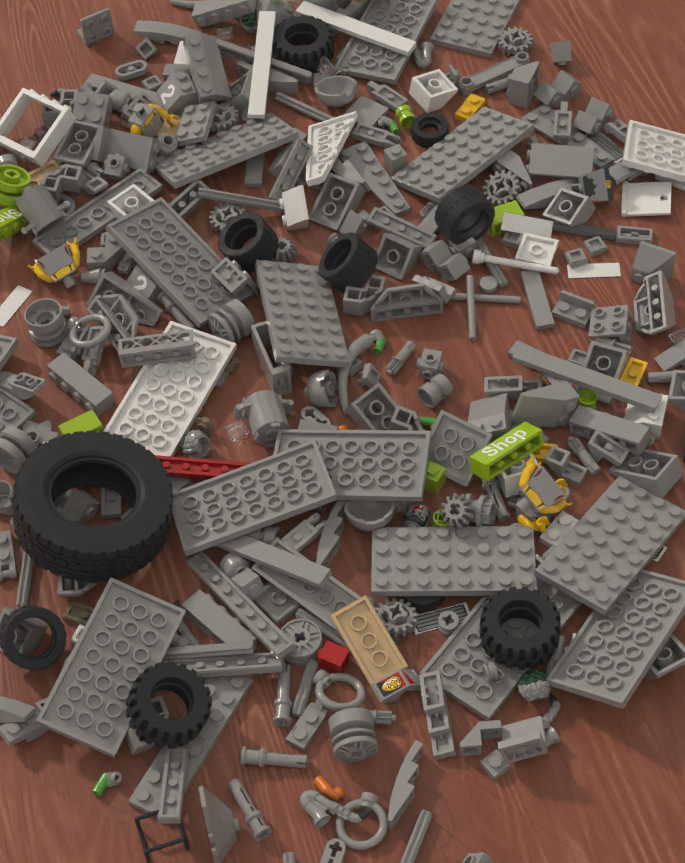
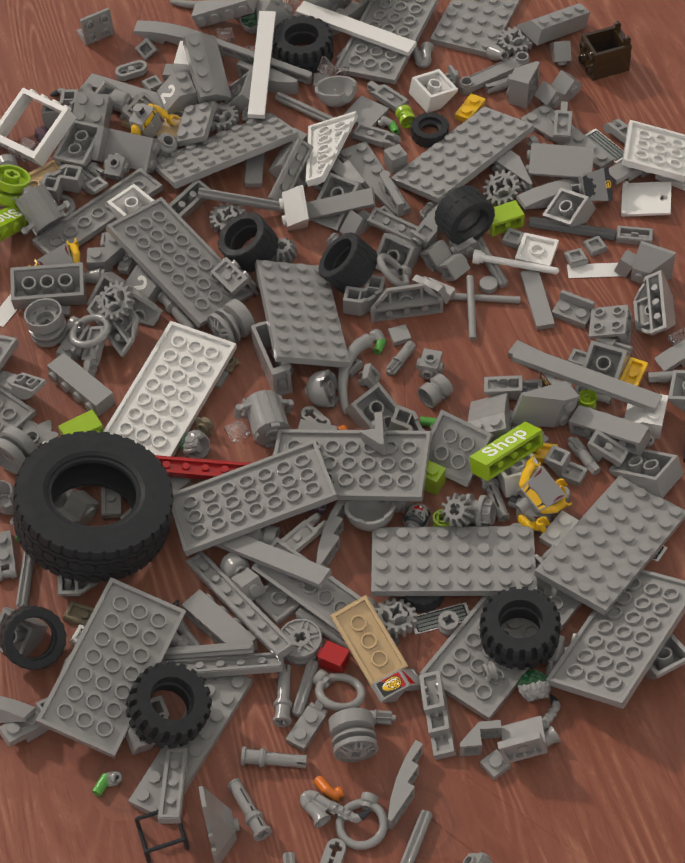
light grey fence [118,329,196,368] -> none
white sticker [501,212,554,238] -> none
light grey brick [572,97,614,136] -> none
none -> light grey slope [10,262,87,310]
none -> light grey gear [97,280,135,321]
none -> light grey tile [306,188,376,221]
none -> light grey slope [360,412,387,455]
none -> light grey piece [377,253,412,287]
none -> light grey plate [380,170,406,217]
none -> light grey tile [388,324,411,346]
none -> light grey bracket [410,220,438,249]
none -> light grey cone [486,44,509,61]
none -> light grey slope [517,3,590,46]
none -> dark brown container [578,21,632,81]
none -> light grey slope [614,250,636,278]

